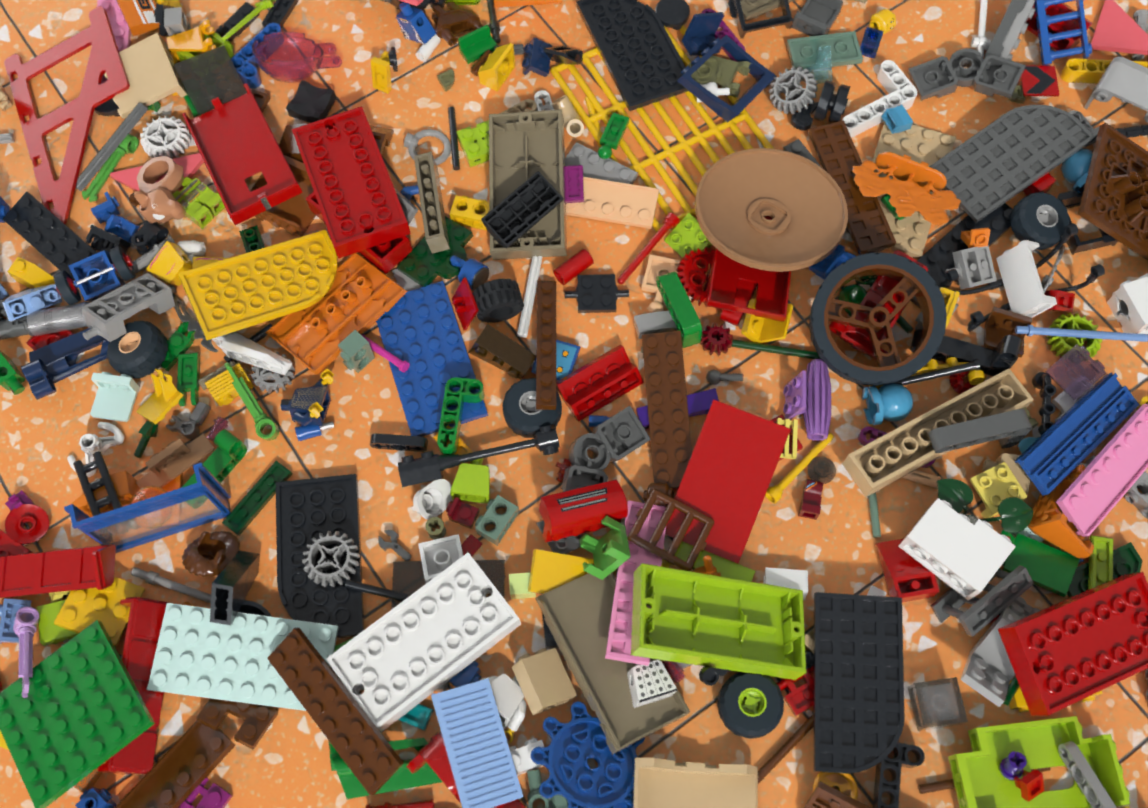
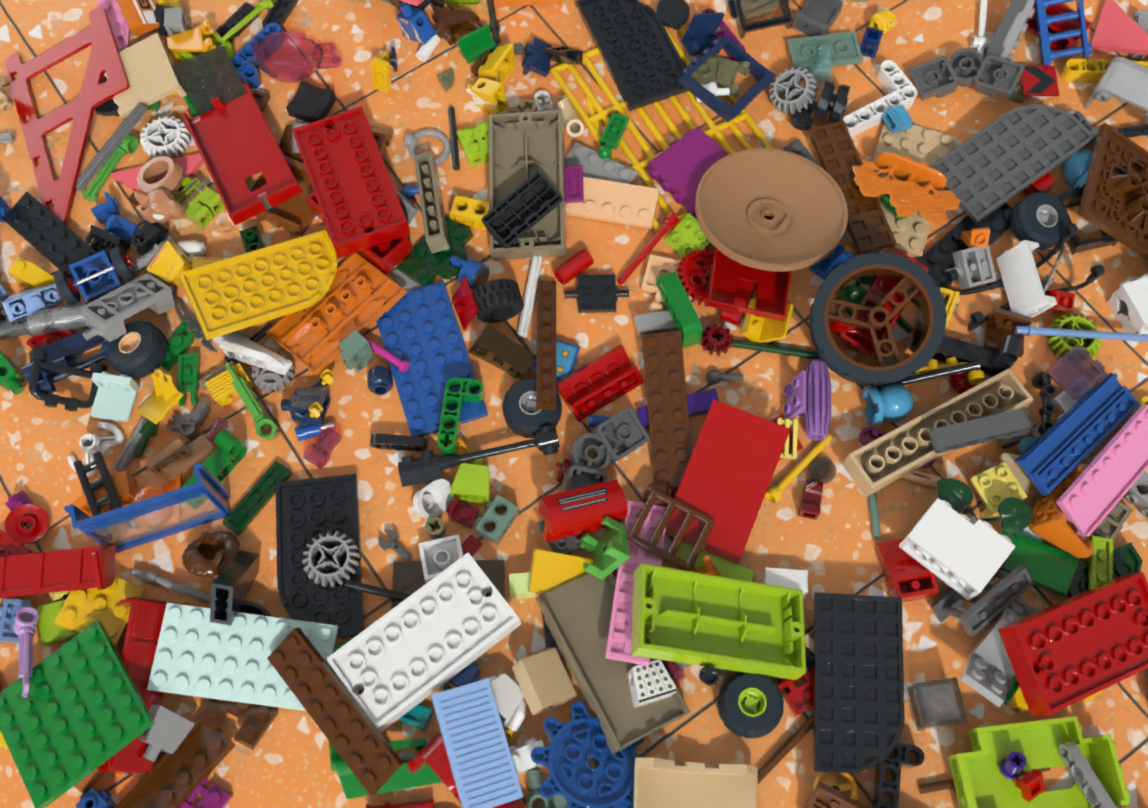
none -> black bar [29,350,108,412]
none -> light grey axle [114,418,151,472]
none -> light grey torso [139,704,195,762]
none -> clear pink piece [303,427,342,469]
none -> dark blue head [367,366,393,395]
none -> yellow torso [466,77,509,114]
none -> magenta panel [648,126,728,219]
none -> dark tan slope [1093,501,1133,540]

